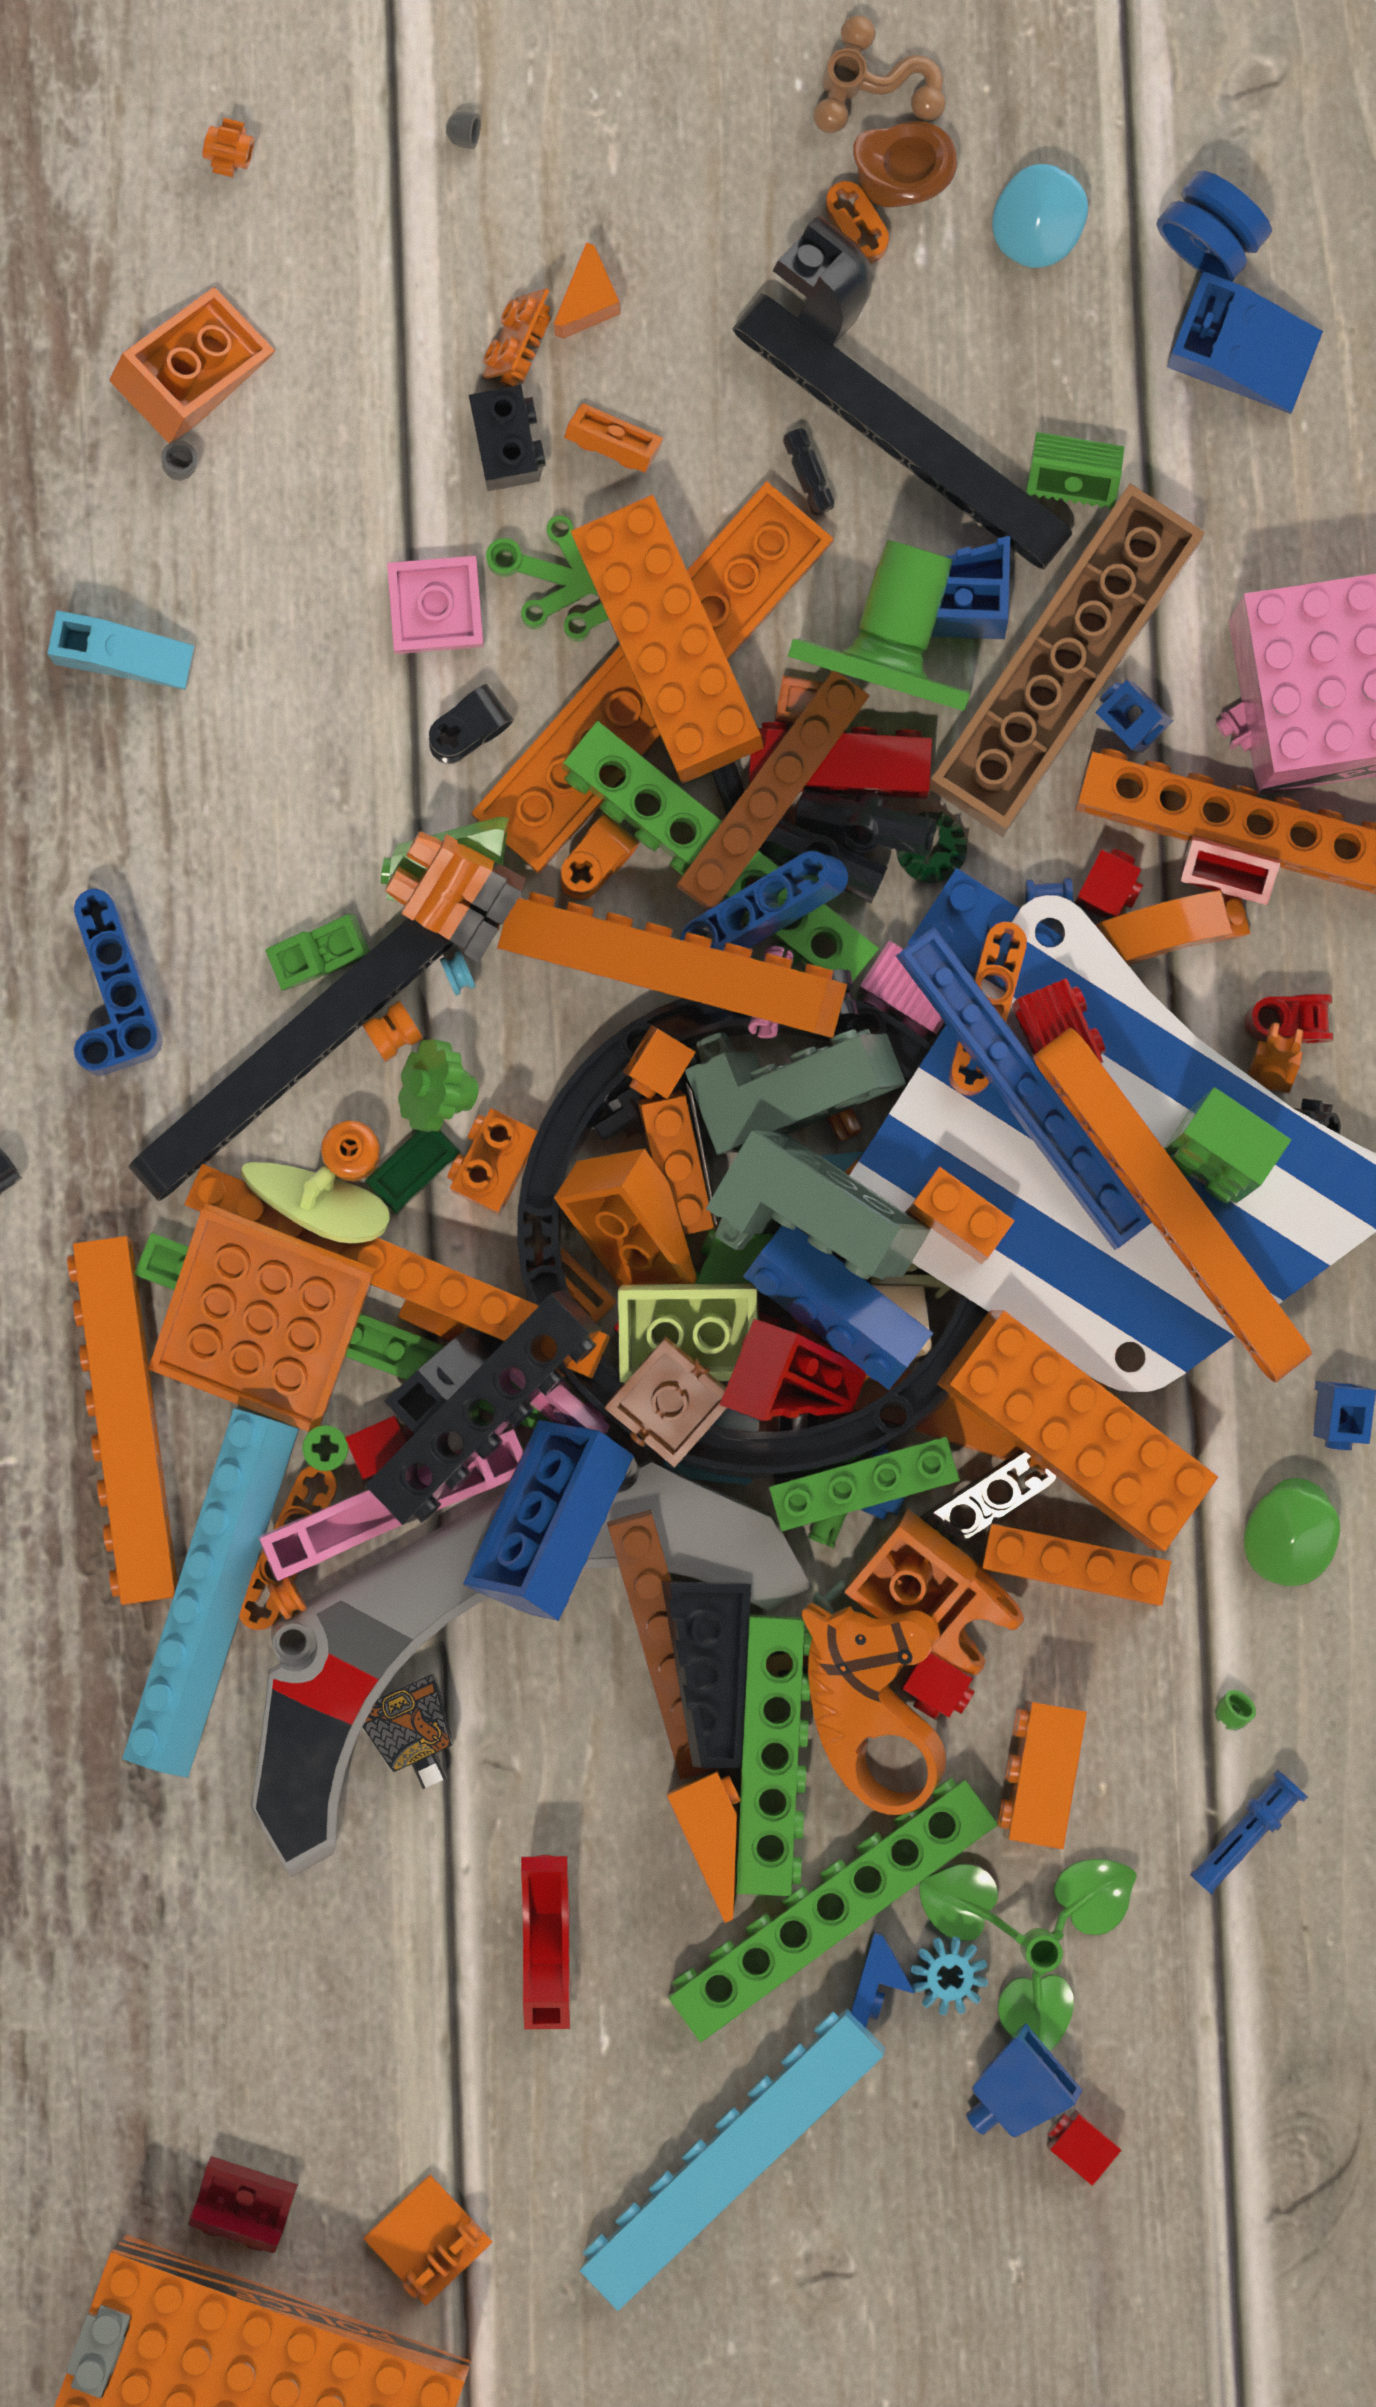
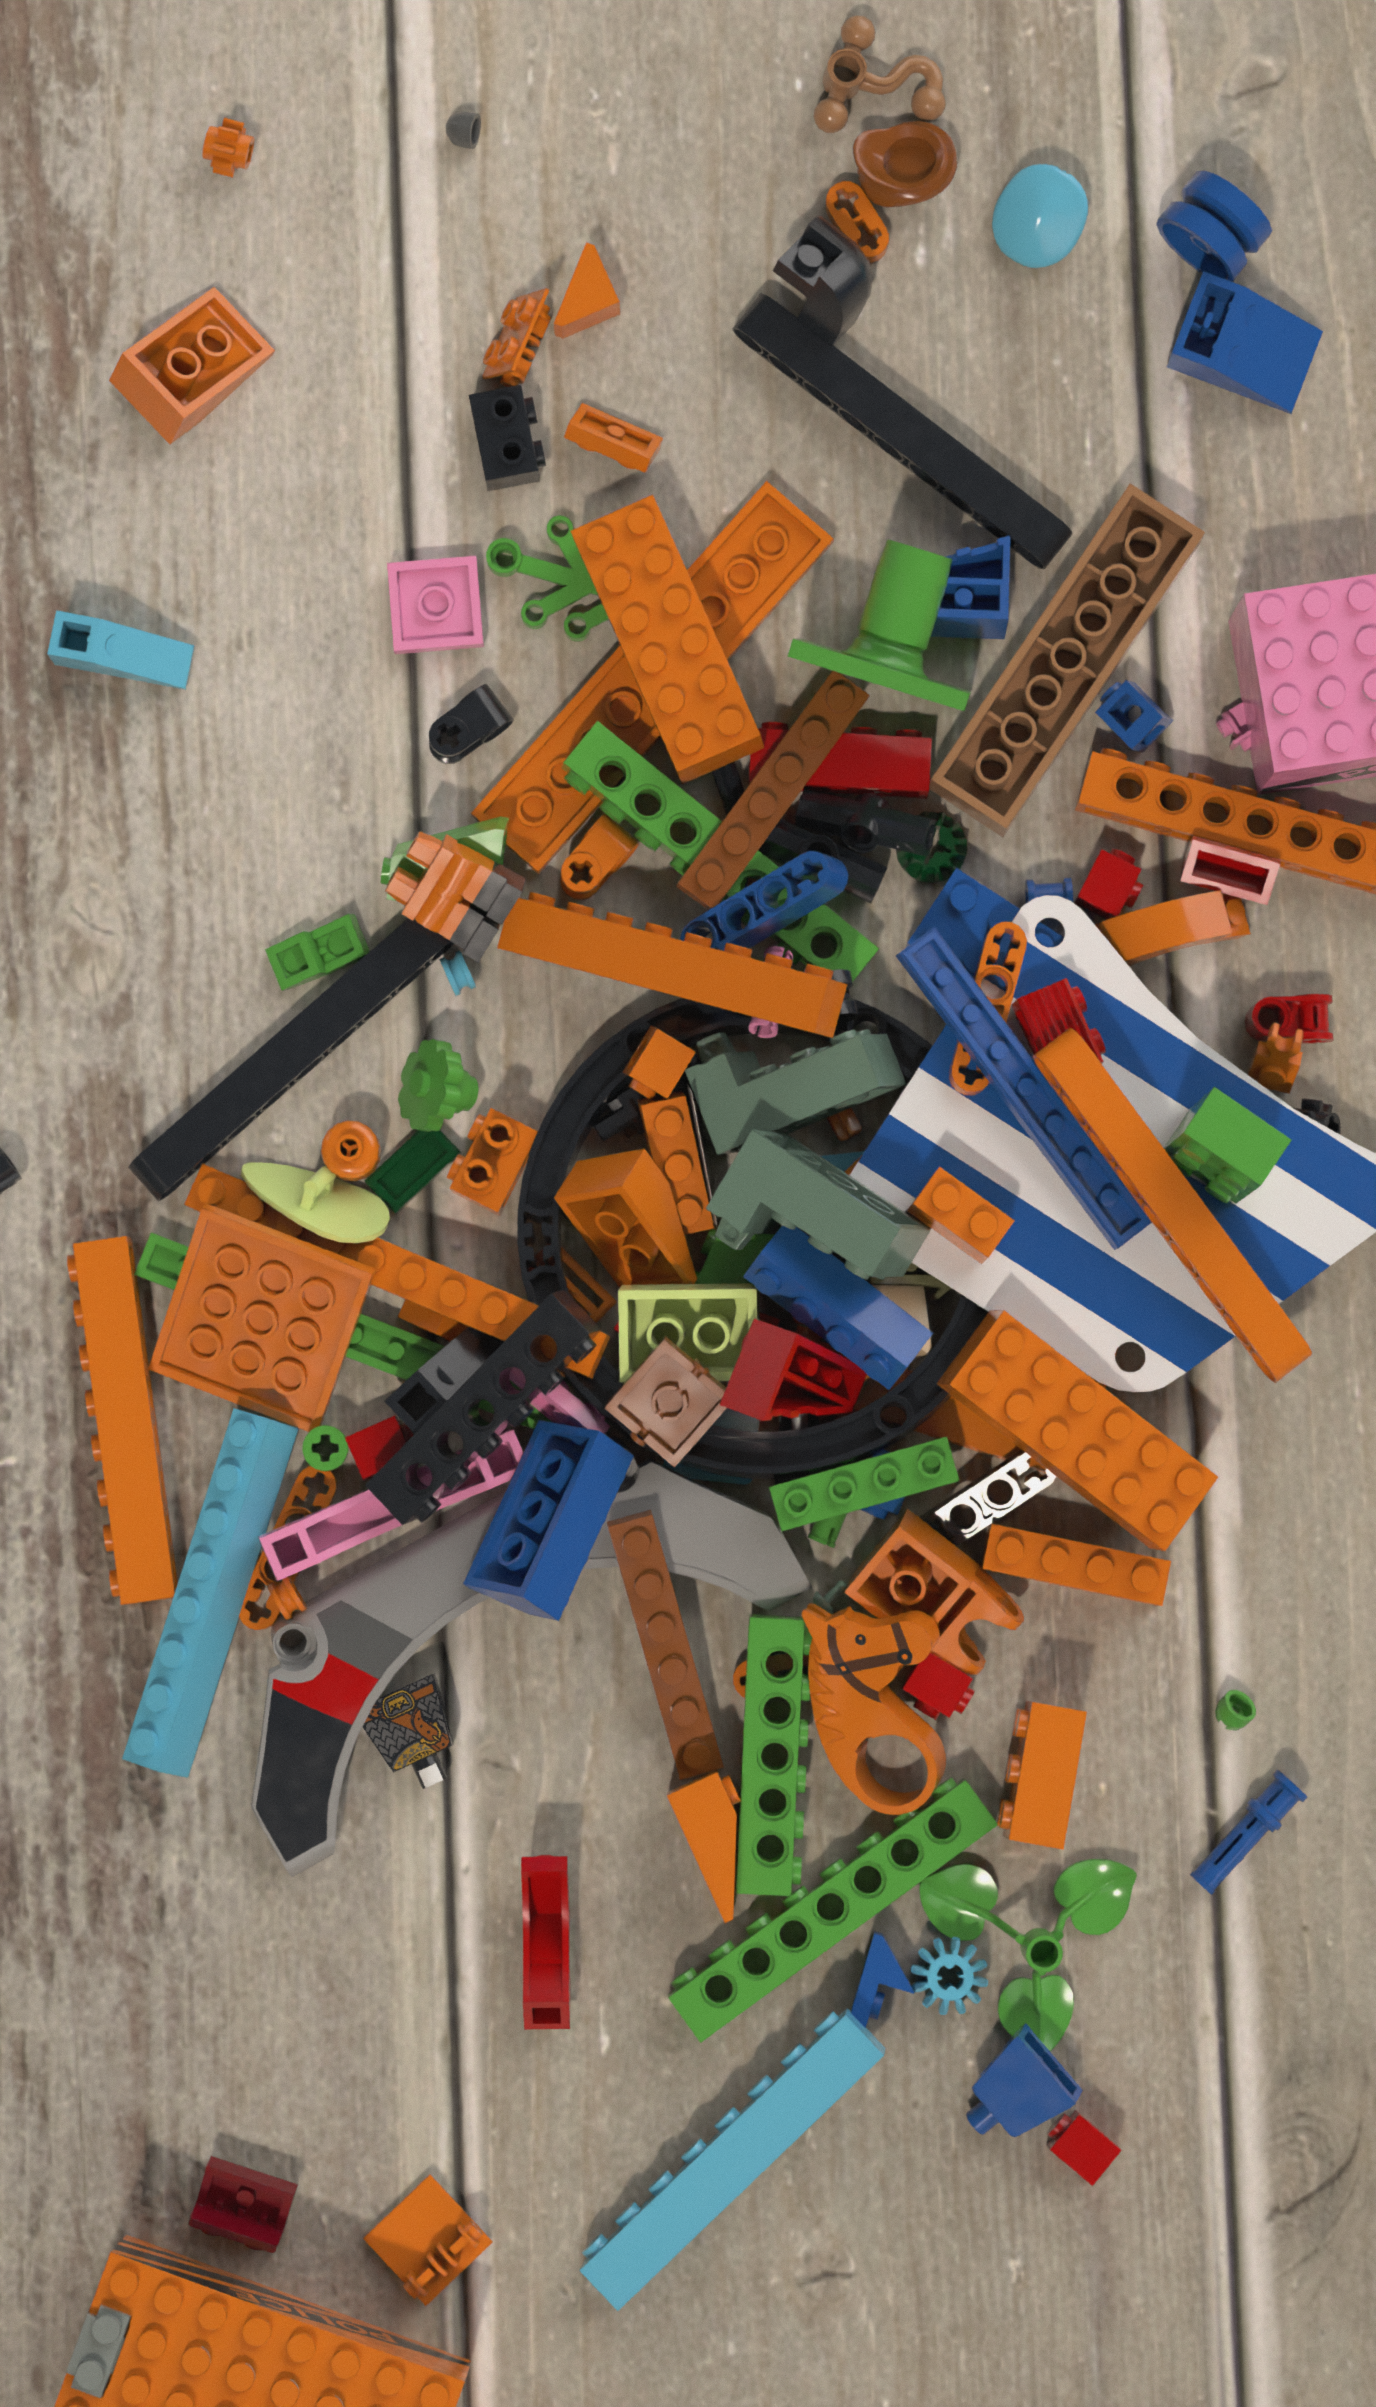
blue beam [74,888,163,1076] -> none
dark grey hinge [161,441,197,481] -> none
orange wheel [361,1000,424,1063] -> none
black wing [661,1581,751,1768] -> none
orange tile [775,675,823,725] -> none
black axle [783,428,834,515] -> none
bright pink brick [859,941,945,1039] -> none
bright green brick [1026,432,1124,510] -> none
bright green piece [1243,1478,1340,1586] -> none
blue brick [1313,1381,1376,1450] -> none

